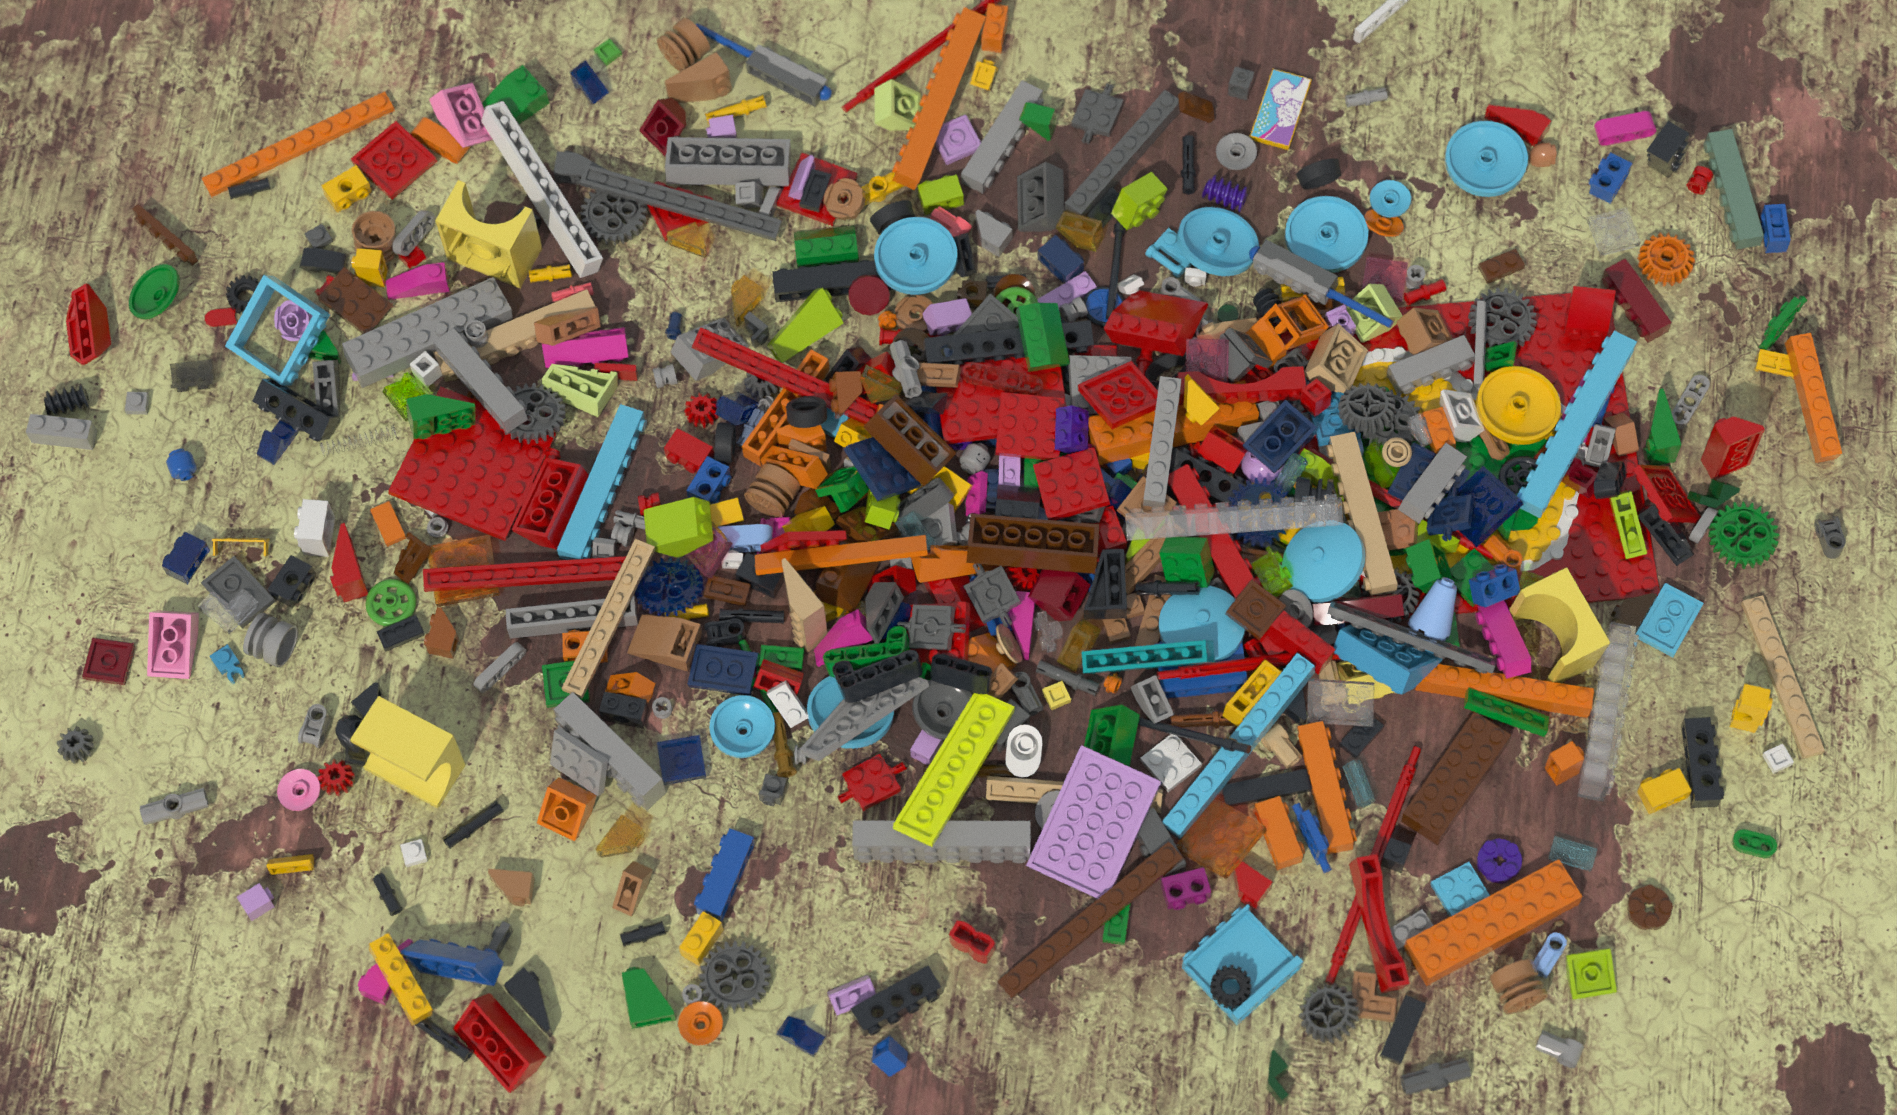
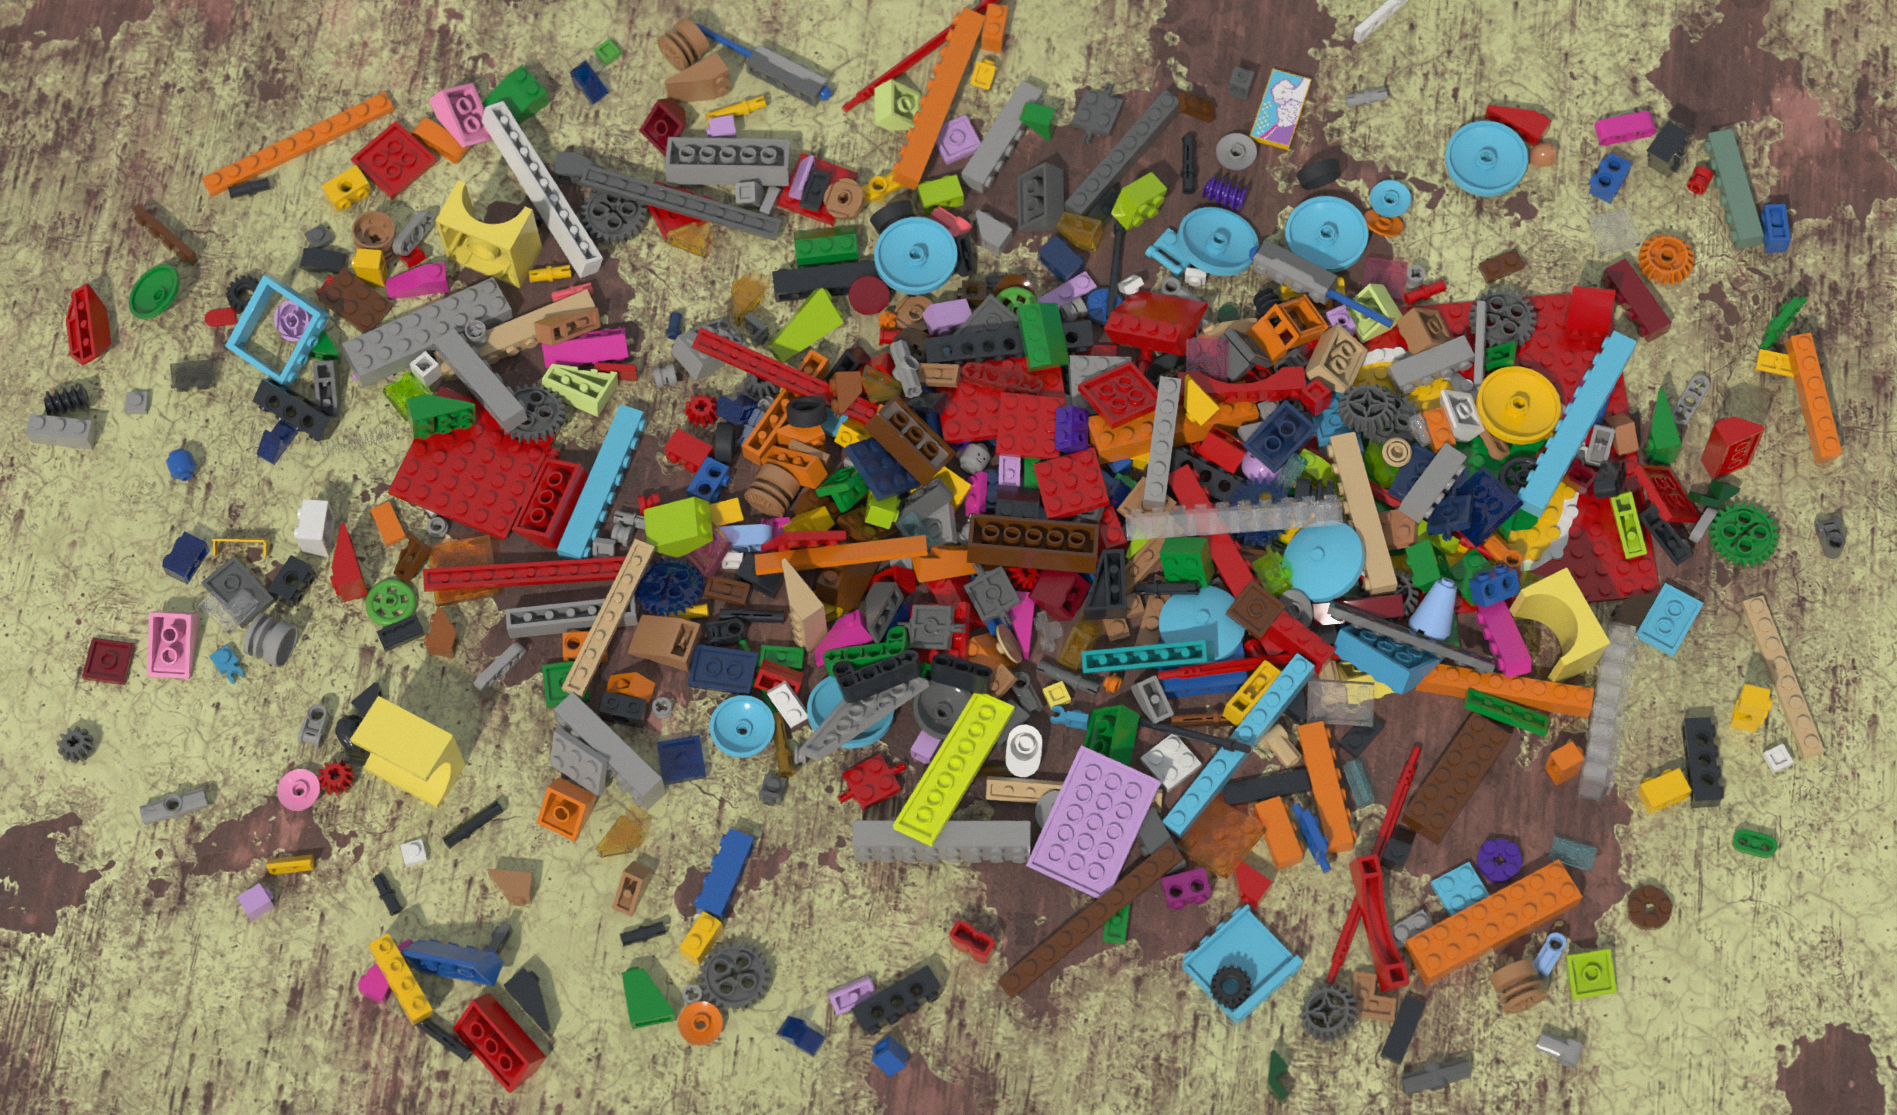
none -> dark azure plate [1050,705,1089,730]

